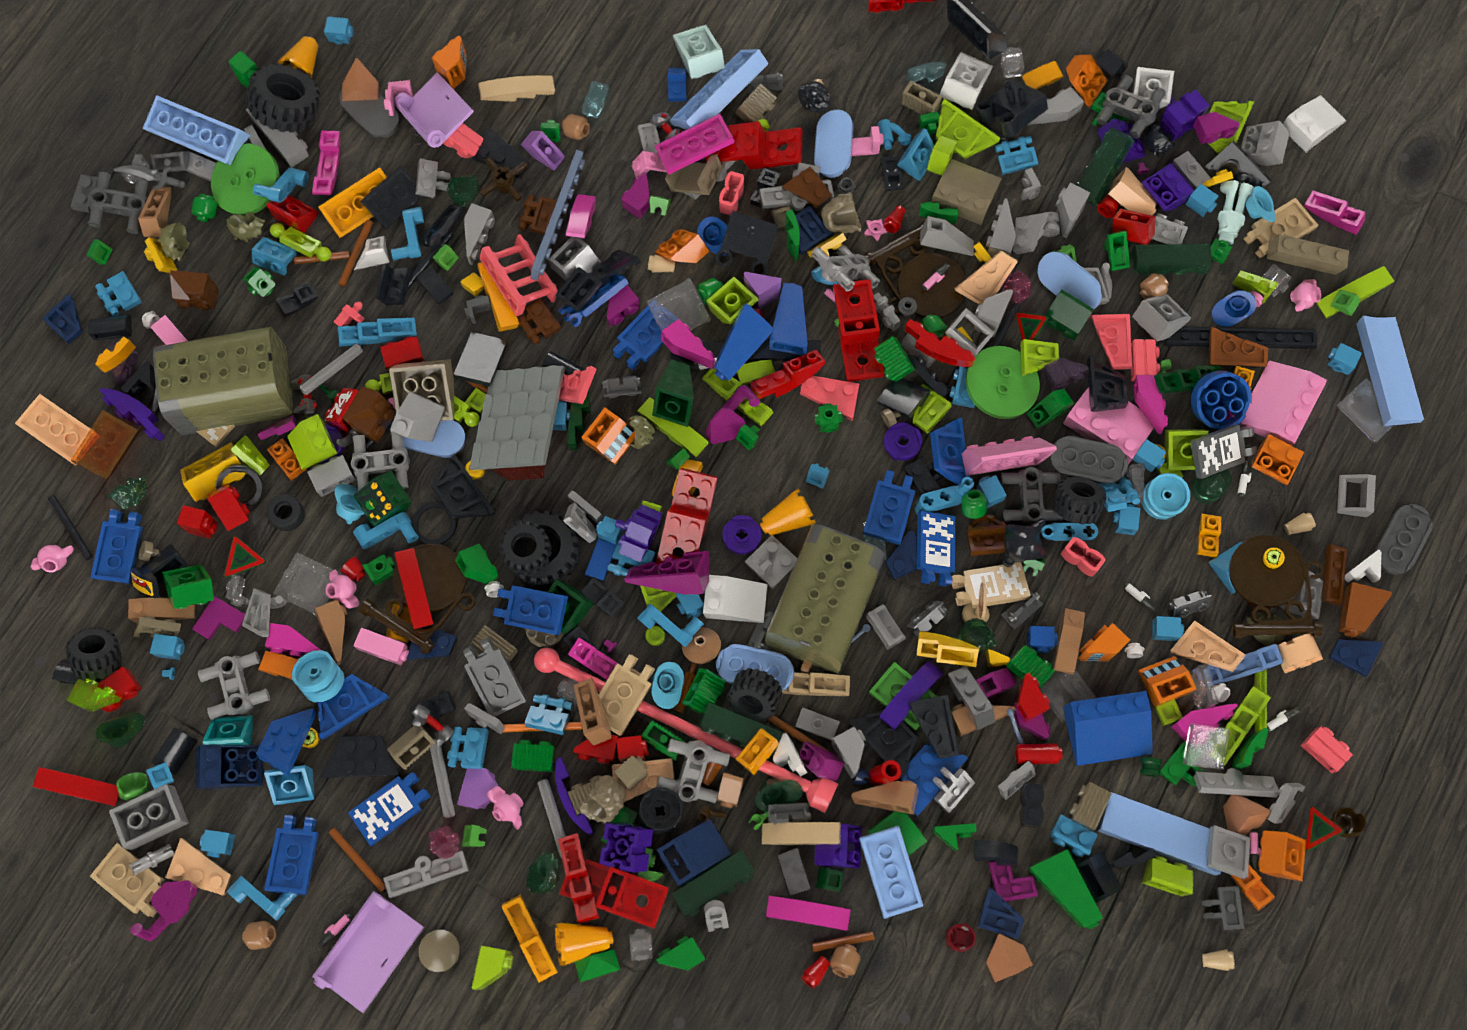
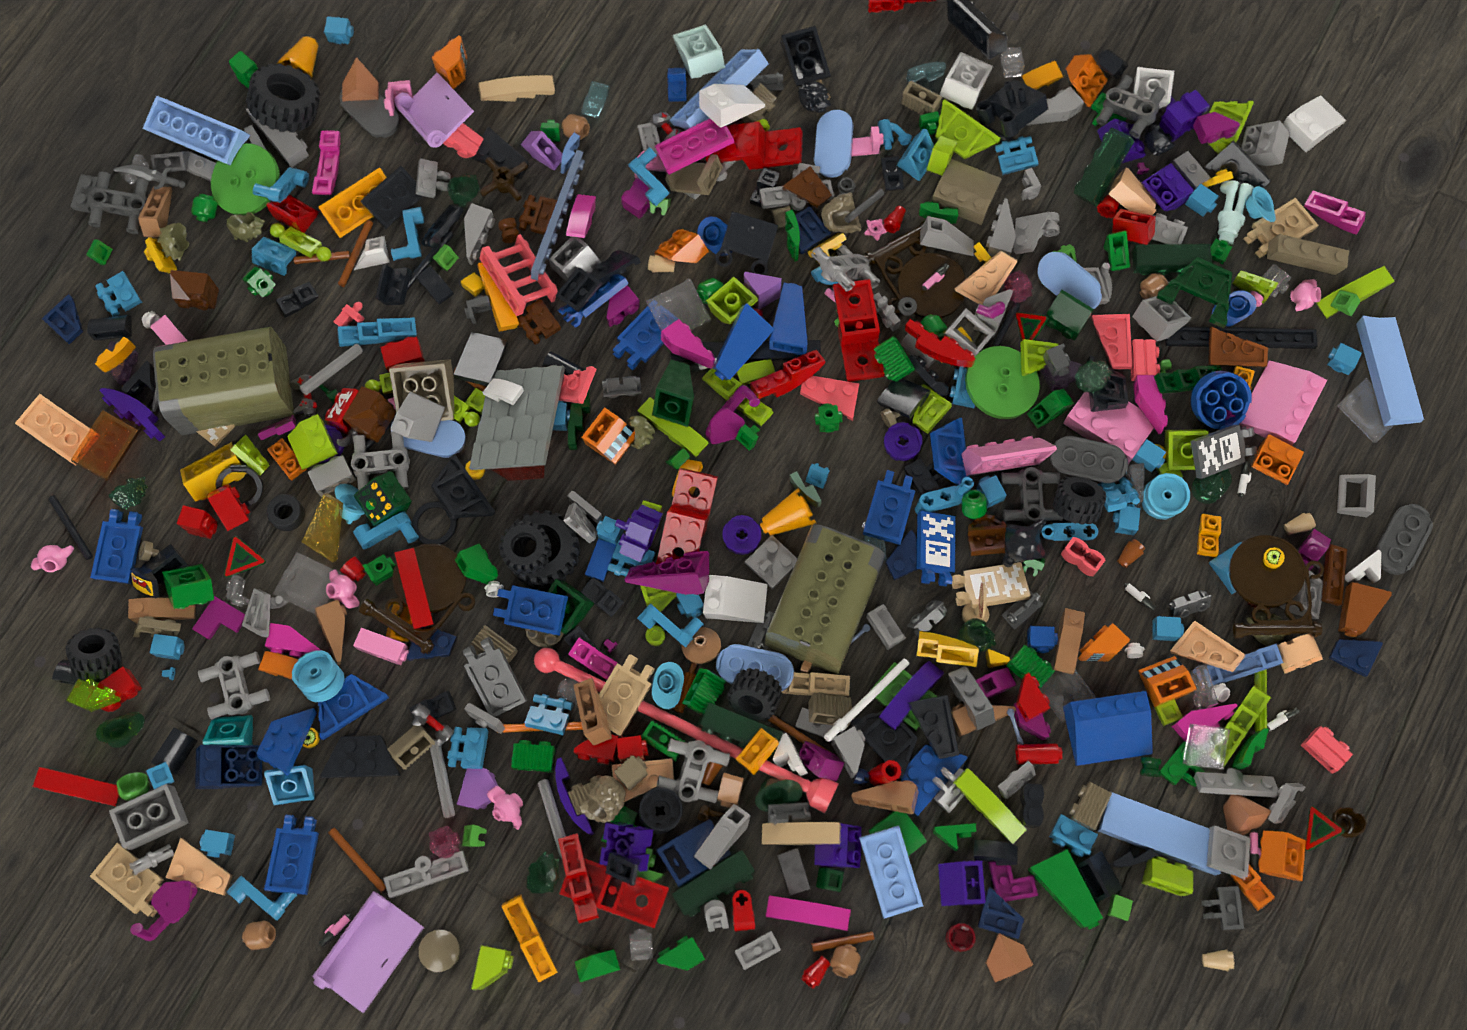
blue tile [348,772,431,846] -> none
light orange cone [555,923,613,966] -> none
coral brick [719,171,744,216] -> none
bright green hand [749,811,768,830] -> none
light grey slope [1055,183,1090,238] -> none
none -> clear yellow wing [302,493,343,562]
none -> white slope [483,378,524,405]
none -> reddish brown wheel [498,218,520,243]
none -> medium blue slope [561,133,580,175]
none -> black slope [606,852,642,886]
none -> dark azure beam [628,147,669,206]
none -> light grey slope [694,804,750,869]
none -> white slope [699,84,765,128]
none -> red piece [733,890,755,931]
none -> light grey plate [735,931,781,970]
none -> black slope [780,26,831,87]
none -> sand green slope [789,471,821,508]
none -> dark tan brick [808,692,852,726]
none -> white bar [824,659,909,742]
none -> dark grey bar [844,189,885,223]
none -> dark purple slope [938,861,986,906]
none -> lime slope [953,768,1027,844]
none -> magenta arm [976,301,1005,319]
none -> dark grey brick [1043,343,1070,377]
none -> clear green hair [1075,360,1112,392]
none -> bright green slope [1108,894,1133,921]
none -> dark orange cone [1117,539,1145,568]
none -> dark green wing [1156,257,1232,328]
none -> magenta slope [1298,529,1331,571]

